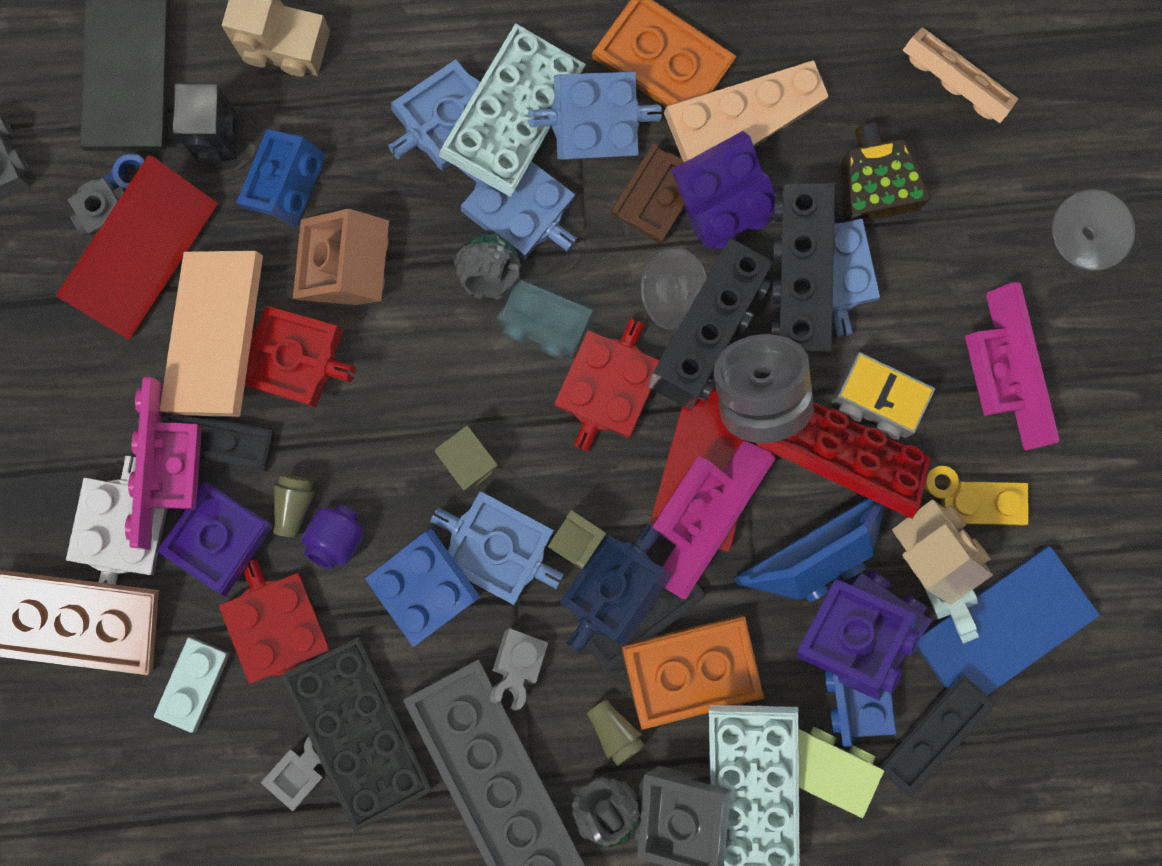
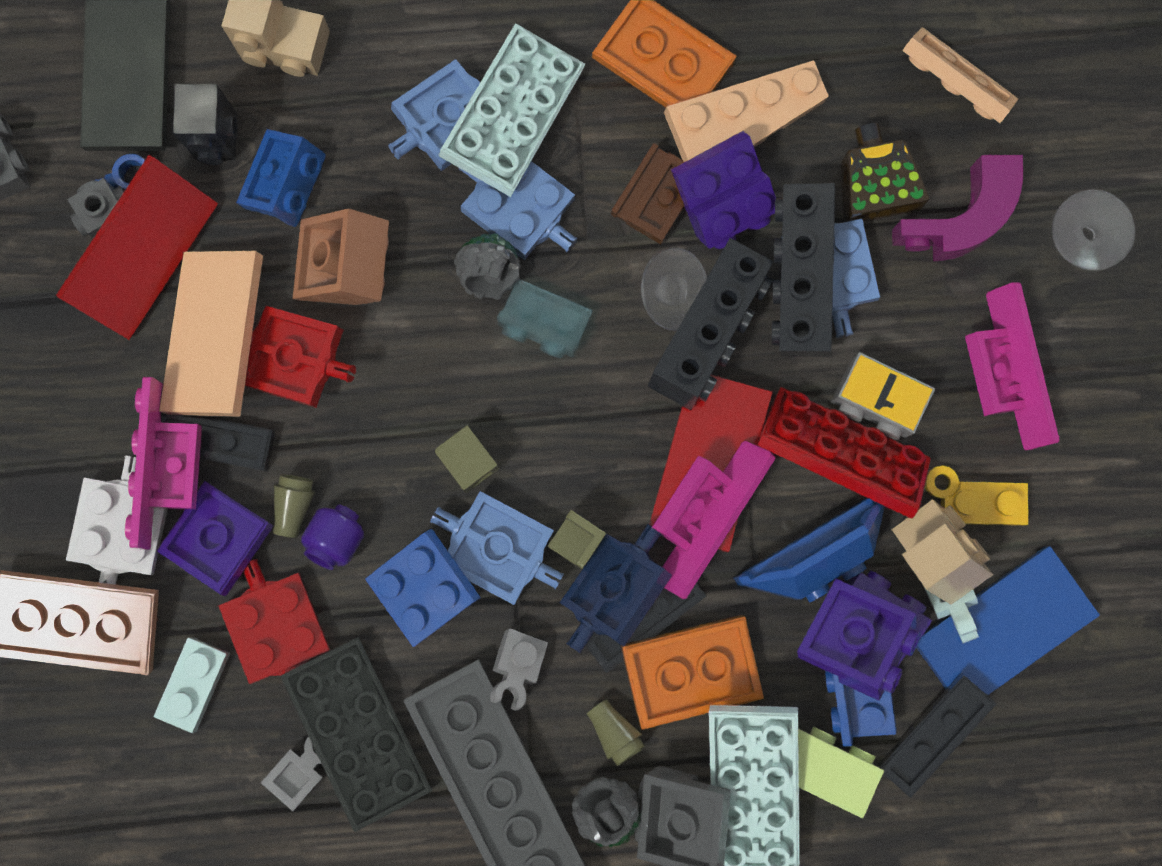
medium blue plate [528,72,662,159] -> none
red plate [554,318,660,452] -> none
flat silver wheel [714,334,814,443] -> none
none -> magenta arch [892,155,1023,261]

